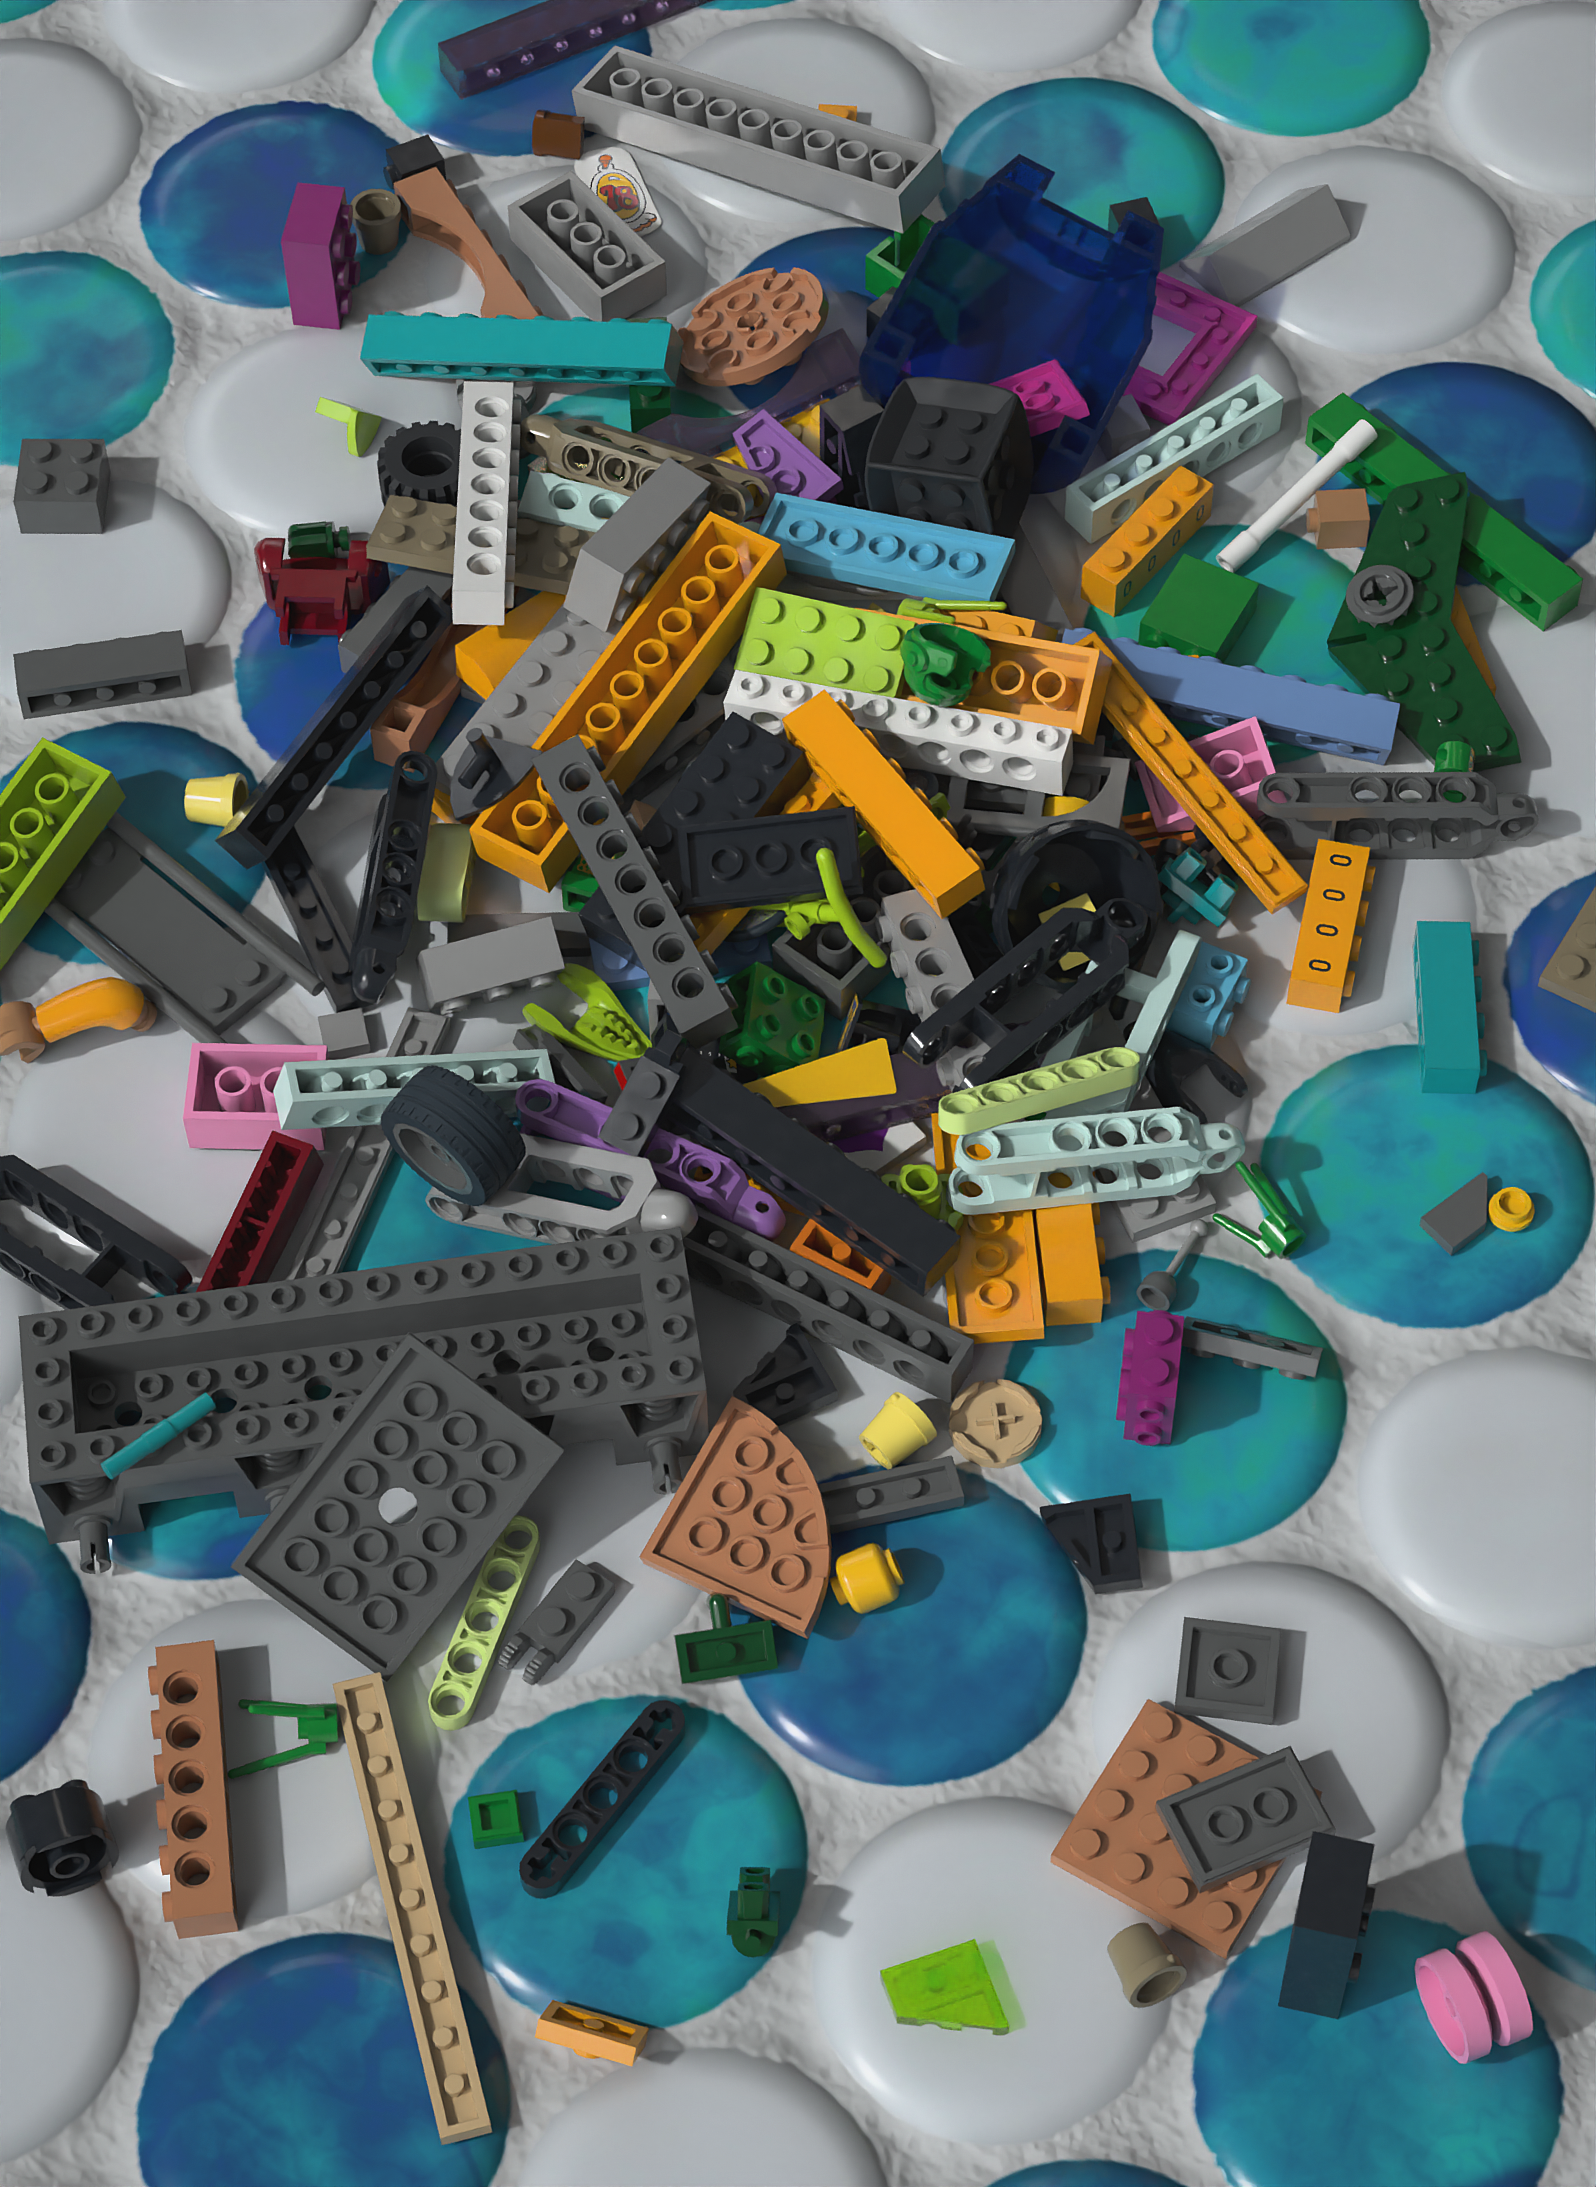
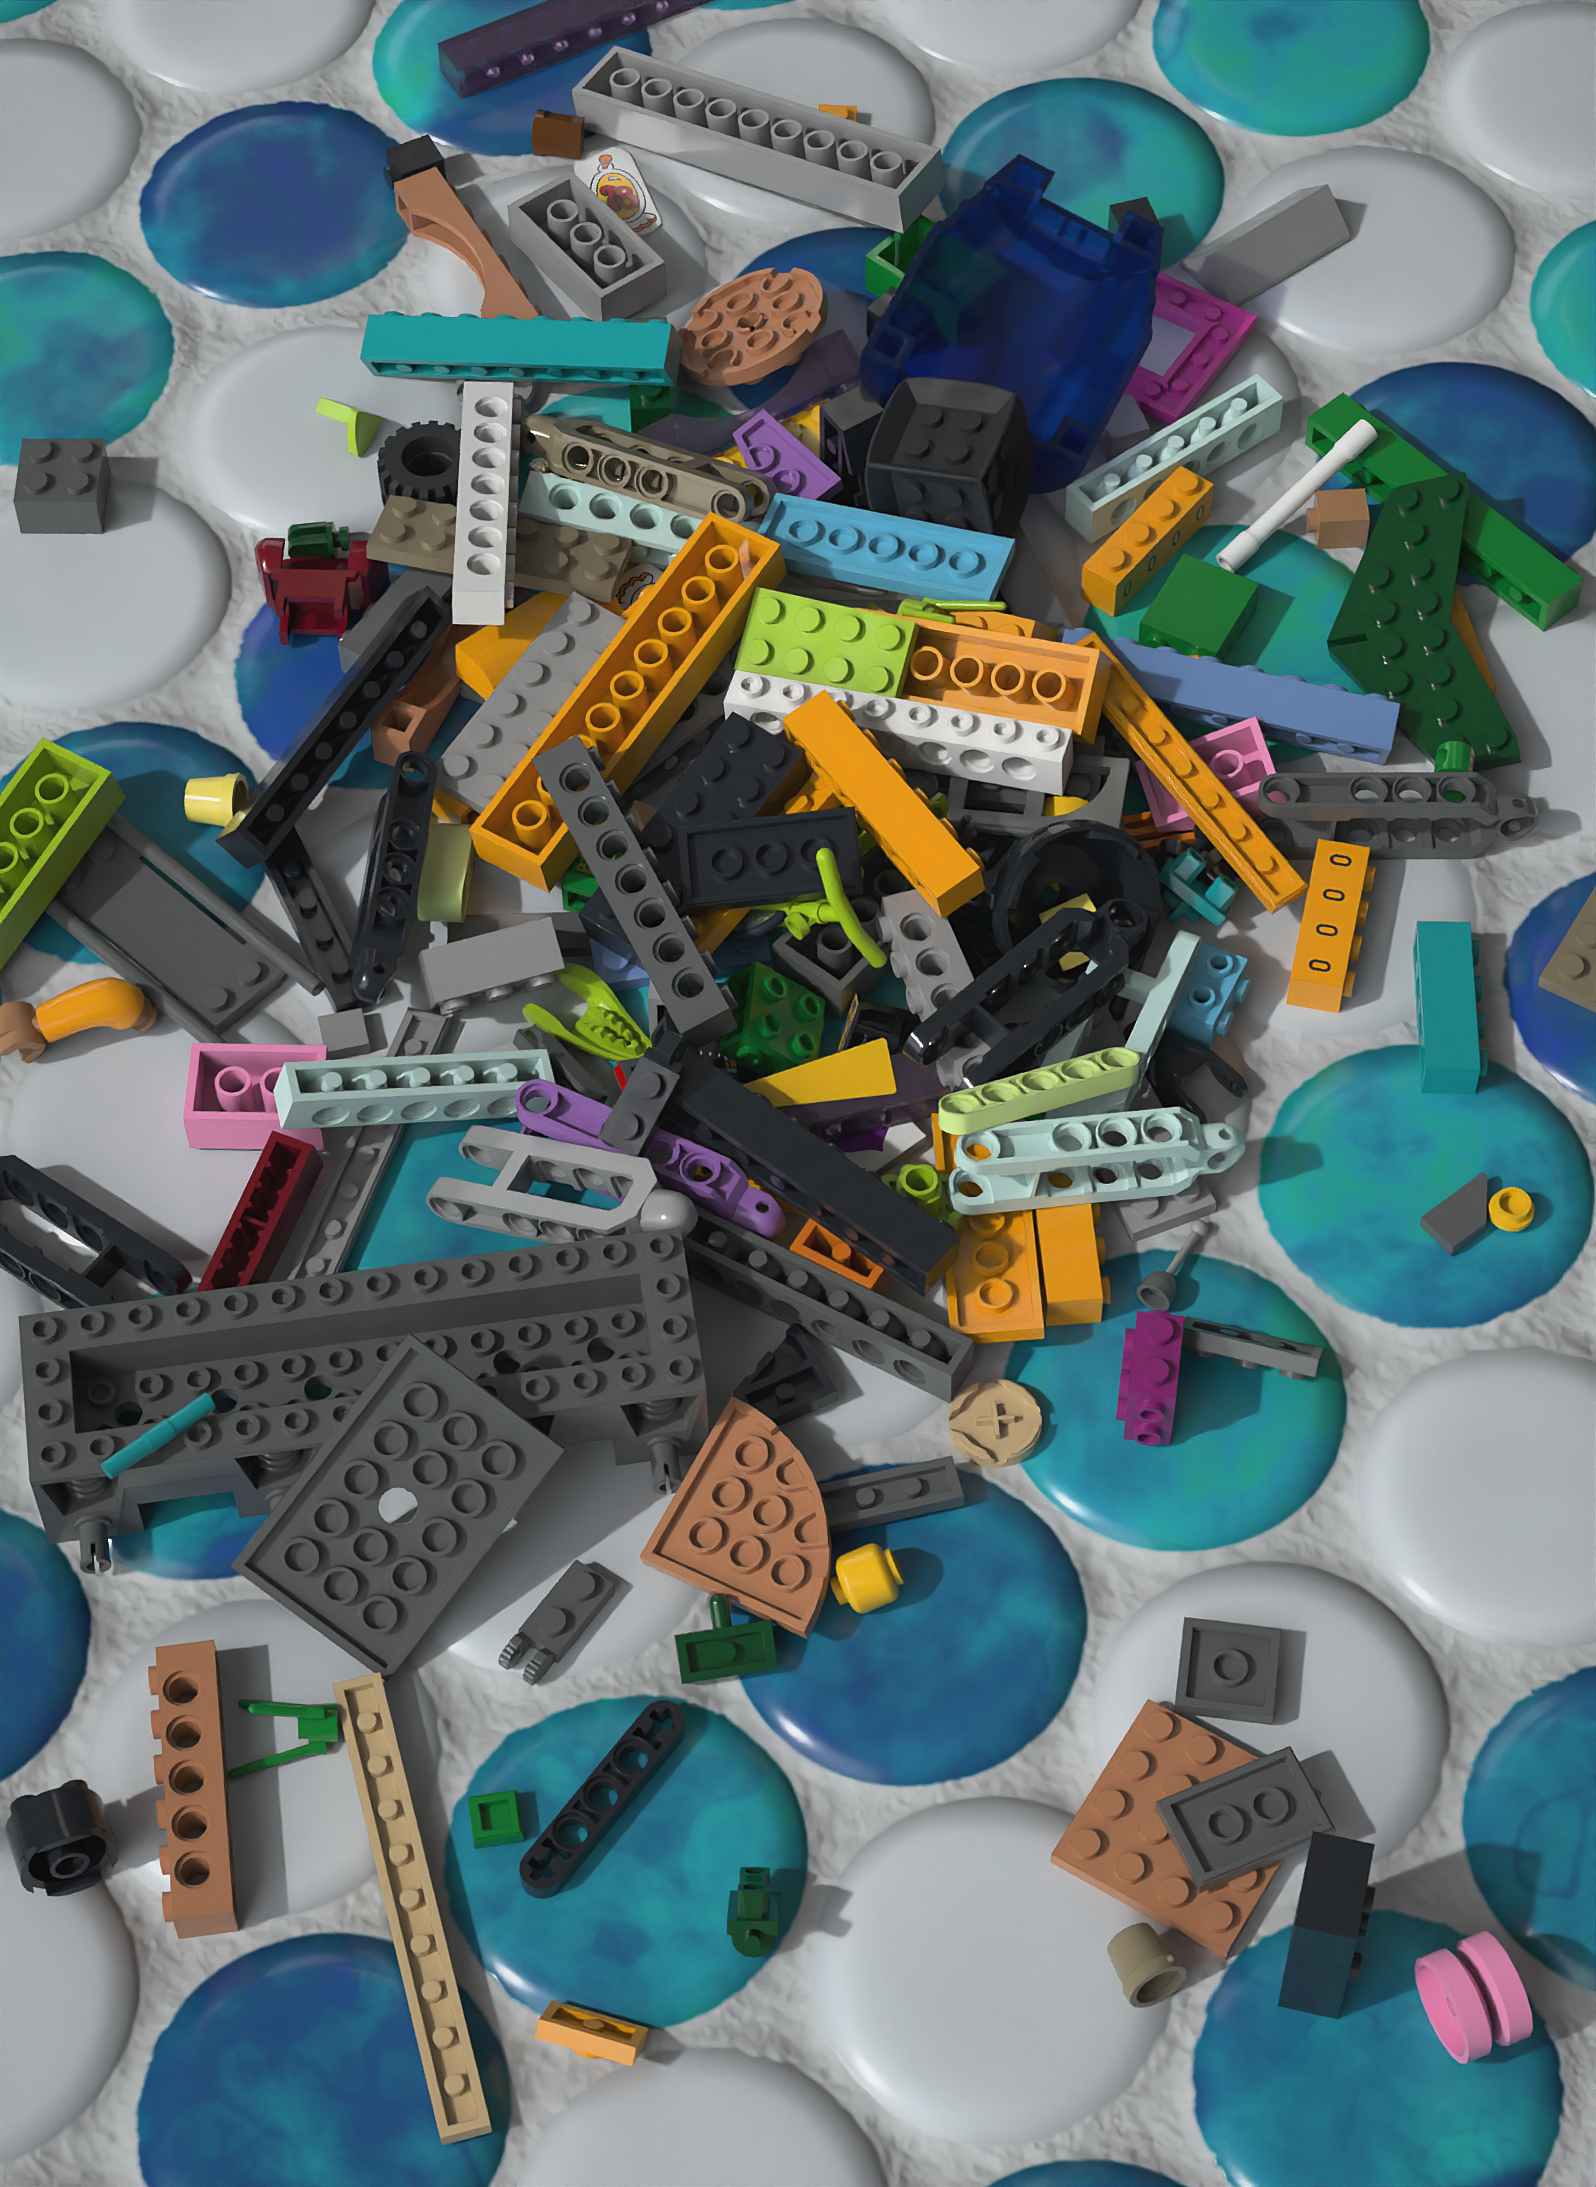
dark grey brick [13,630,192,719] -> none
magenta brick [281,183,360,330] -> none
dark tan piece [350,189,401,255] -> none
black wheel [380,1065,526,1206] -> none
yellowish green beam [428,1515,540,1731] -> none
black shield [450,728,543,821] -> none
light grey brick [563,457,711,633] -> none
light yellow piece [859,1392,937,1469] -> none
clear neon green wing [880,1939,1009,2036] -> none
green helmet [900,623,992,707] -> none
dark pink tile [989,359,1090,437] -> none
black wing [1040,1494,1143,1594] -> none
green plant [1212,1161,1307,1259] -> none
dark grey gear [1346,565,1414,628] -> none

